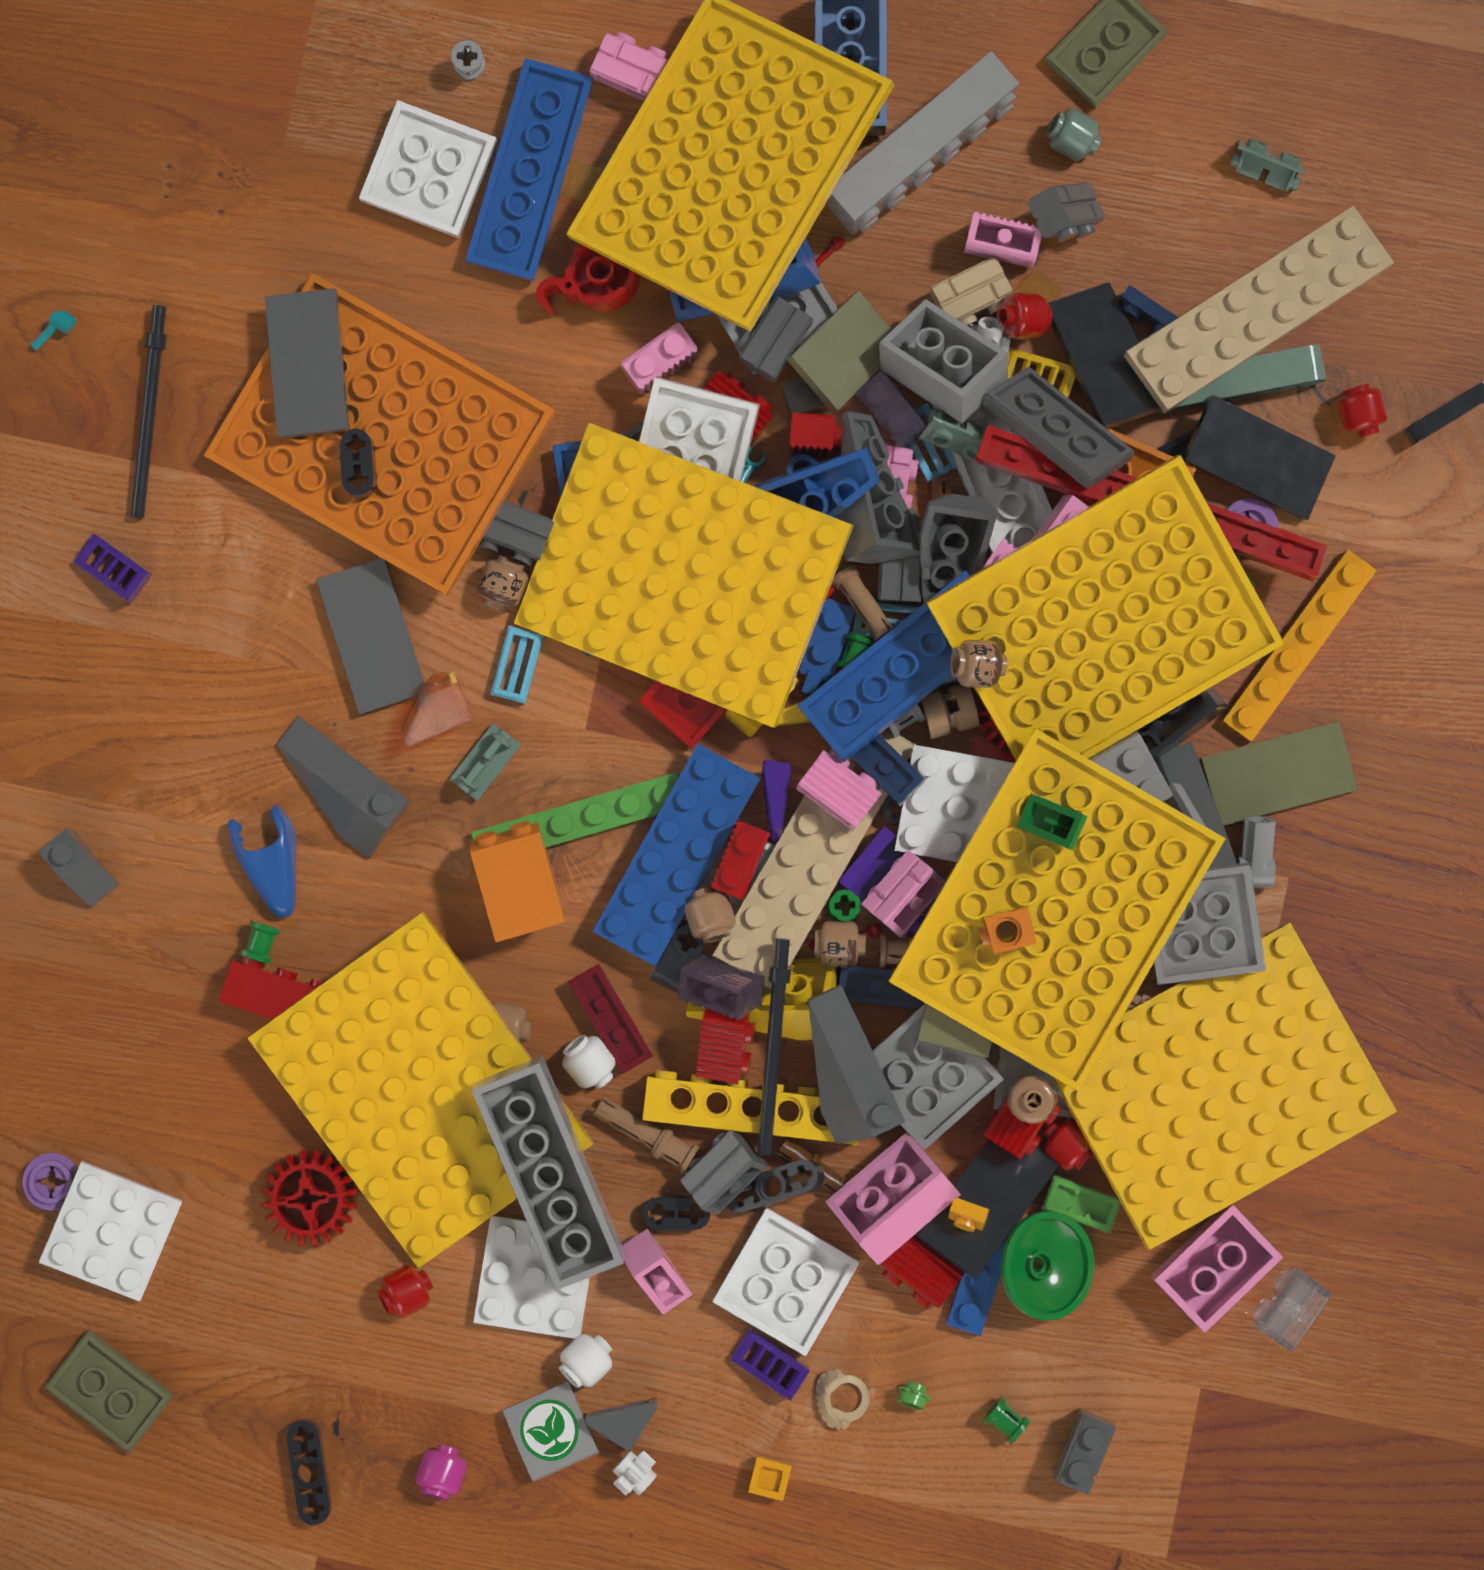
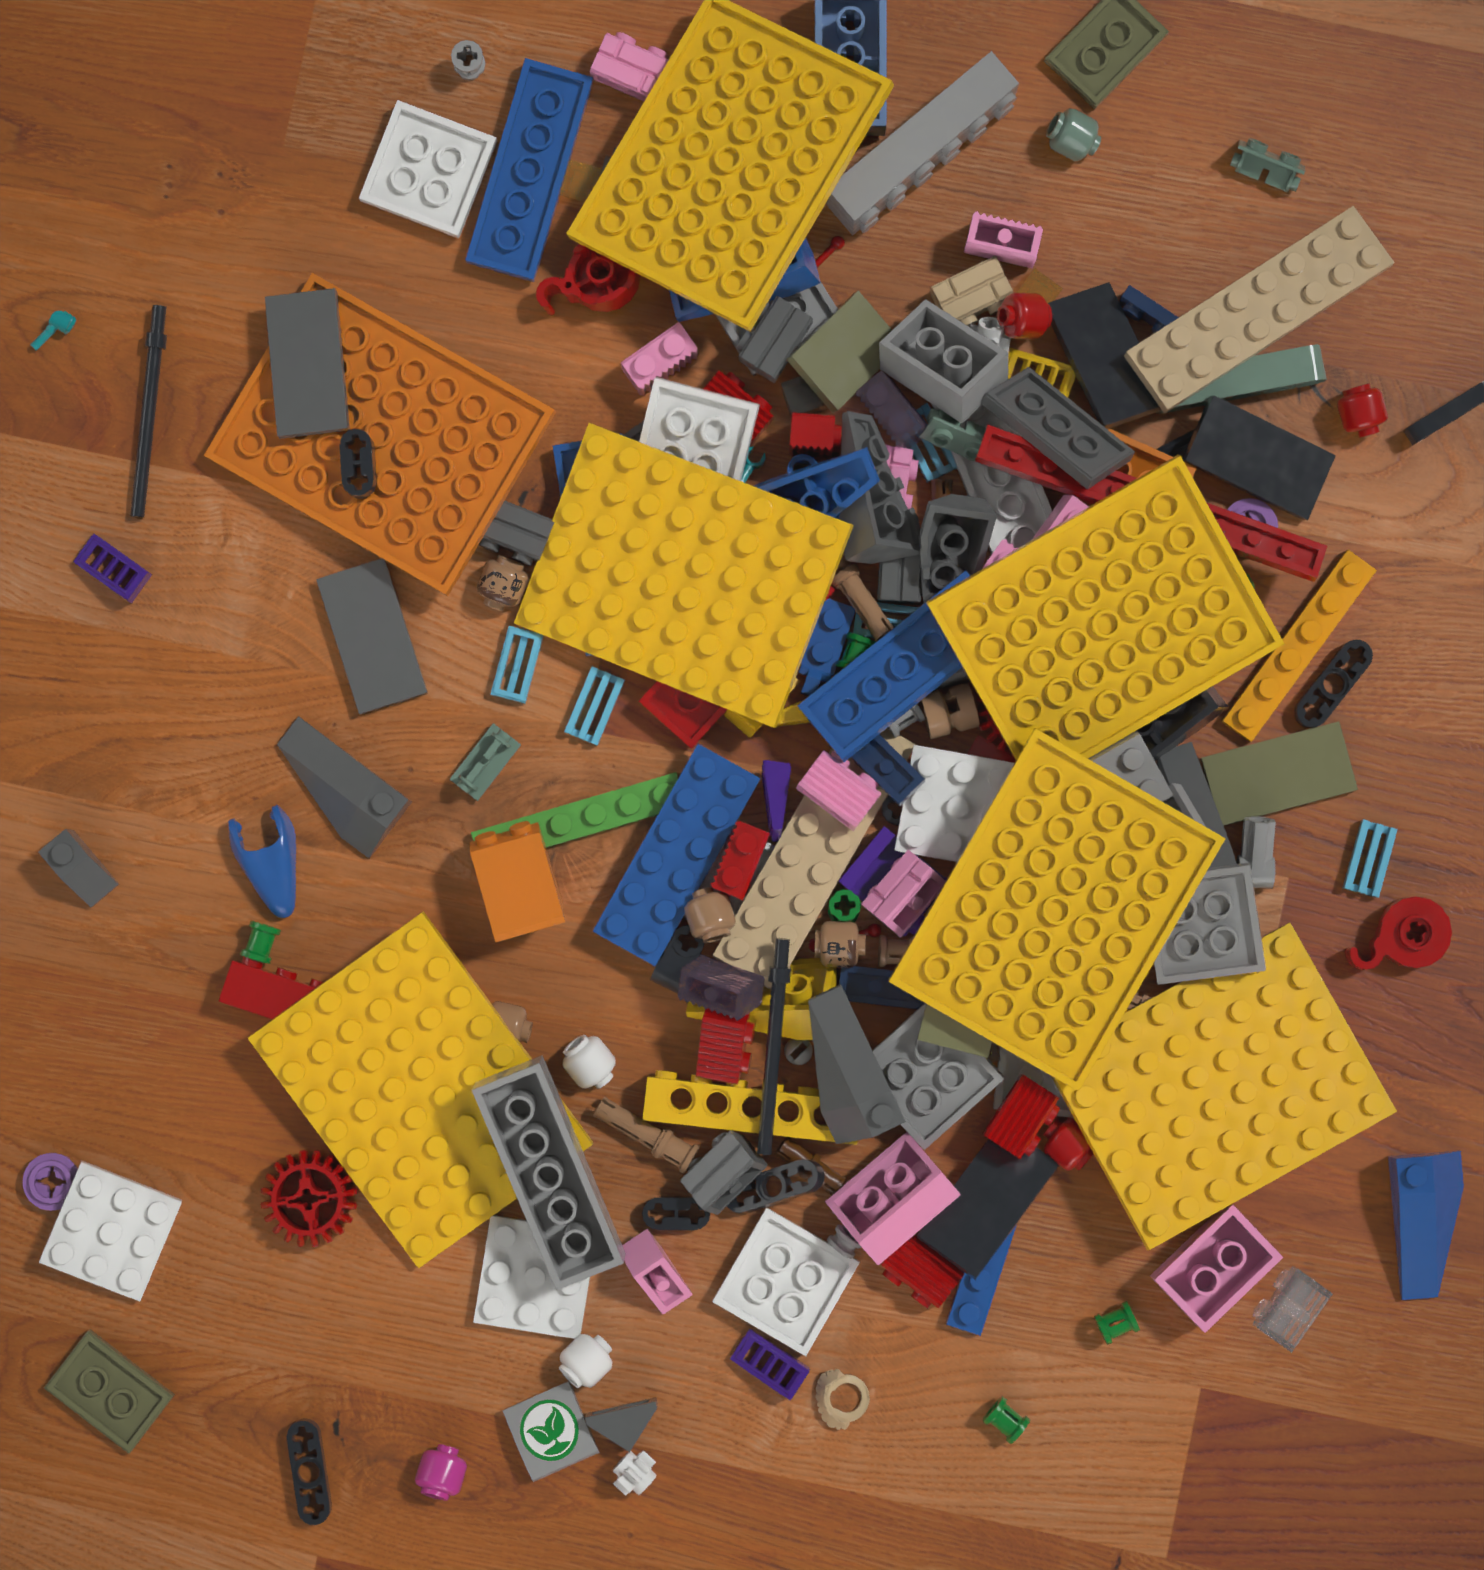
red head [377,1265,433,1319] -> none
clear orange slope [401,671,473,747] -> none
dark red plate [568,964,654,1074] -> none
light orange plate [748,1455,792,1501] -> none
bright green plate [897,1381,931,1411] -> none
light orange plate [949,1197,989,1232] -> none
medium nougat head [950,640,1007,688] -> none
orange brick [978,906,1037,954] -> none
green dish [1001,1211,1094,1321] -> none
medium nougat head [1007,1076,1057,1124] -> none
green slope [1016,793,1088,850] -> none
dark grey brick [1028,182,1105,242] -> none
bright green plate [1041,1175,1121,1233] -> none
dark grey brick [1052,1408,1116,1495] -> none
none -> medium azure tile [564,666,625,746]
none -> light grey hinge [784,1039,813,1065]
none -> light grey bush [827,1224,861,1259]
none -> green bush [1094,1301,1140,1345]
none -> black beam [1294,639,1373,728]
none -> medium azure tile [1343,819,1398,898]
none -> red piece [1345,896,1452,970]
none -> blue wedge [1388,1150,1464,1300]

